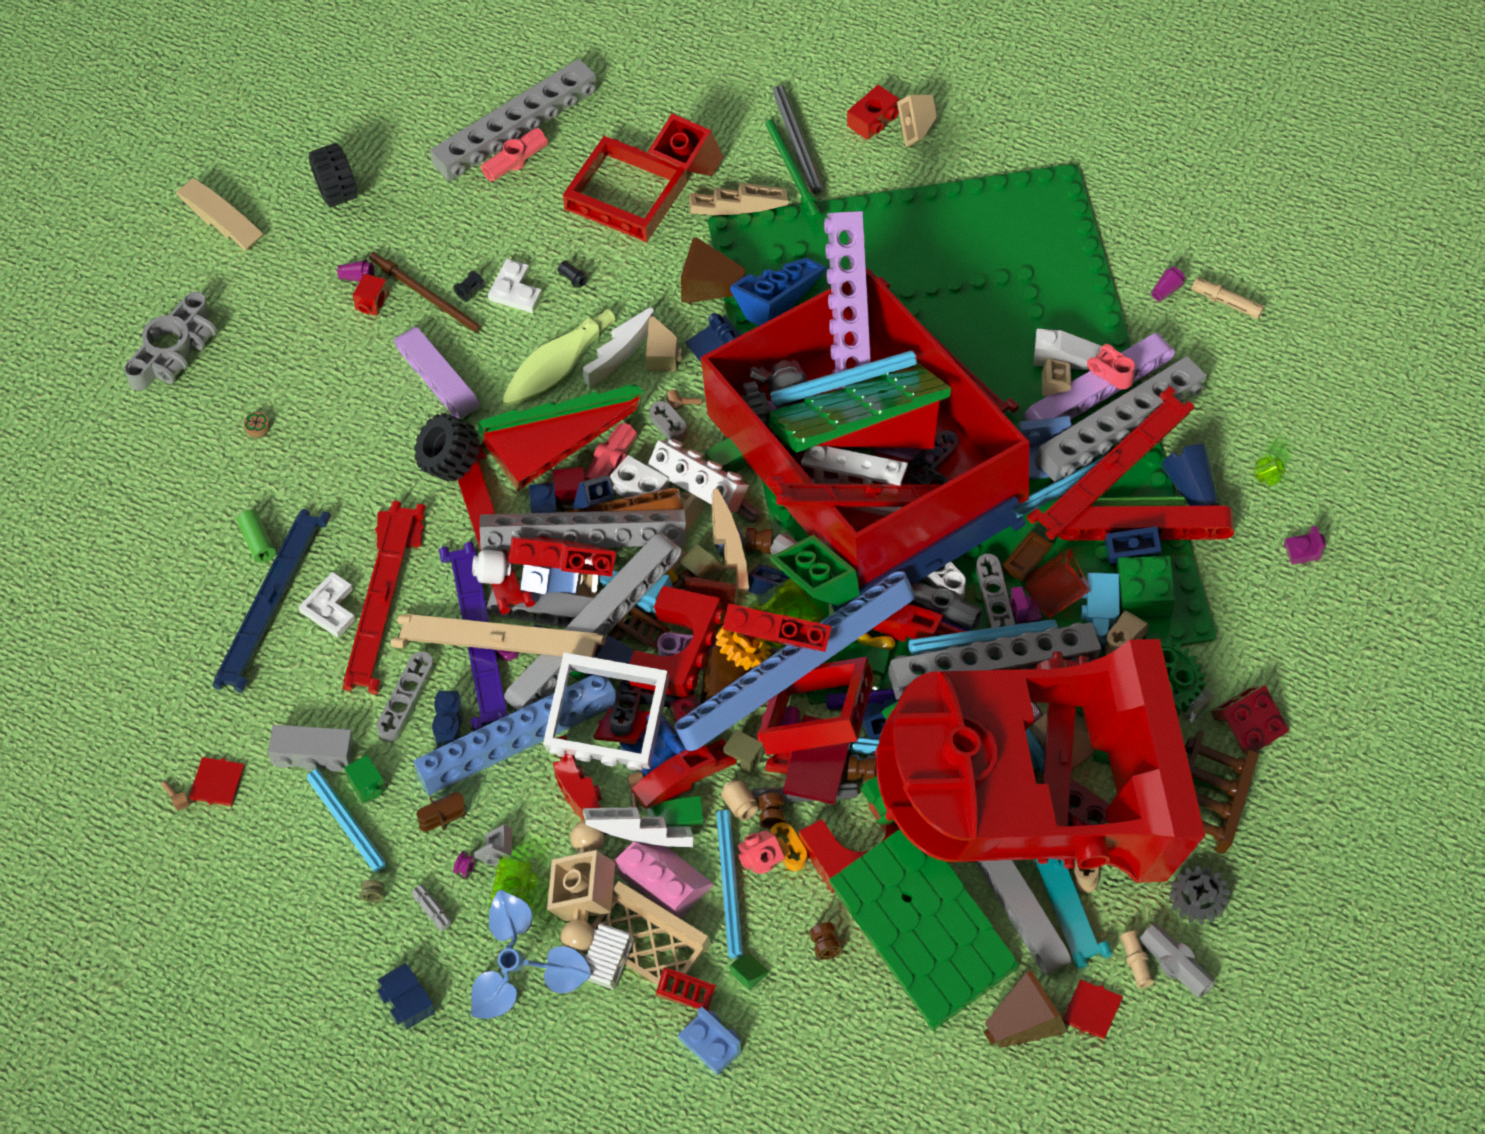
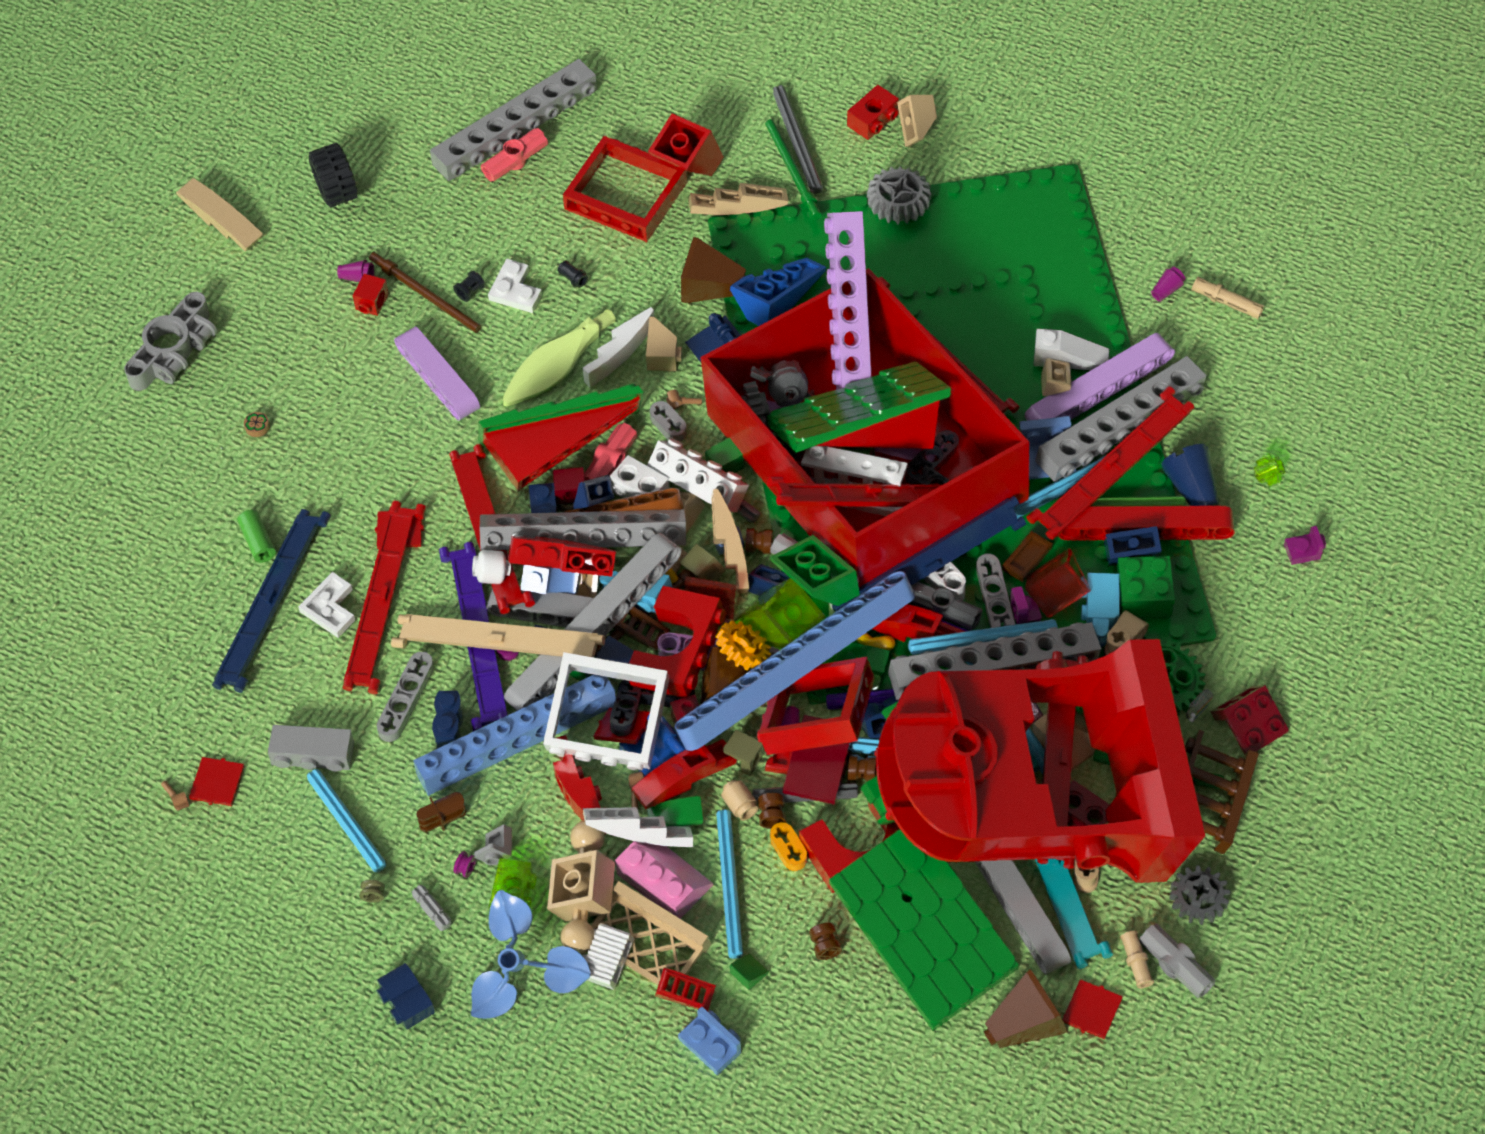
green brick [344,755,386,804] -> none
black tyre [414,413,480,482] -> none
red slope [723,603,832,652] -> none
coral brick [738,830,785,874] -> none
medium azure axle [770,351,917,406] -> none
coral piece [1087,344,1135,389] -> none
none -> light grey gear [867,165,931,225]

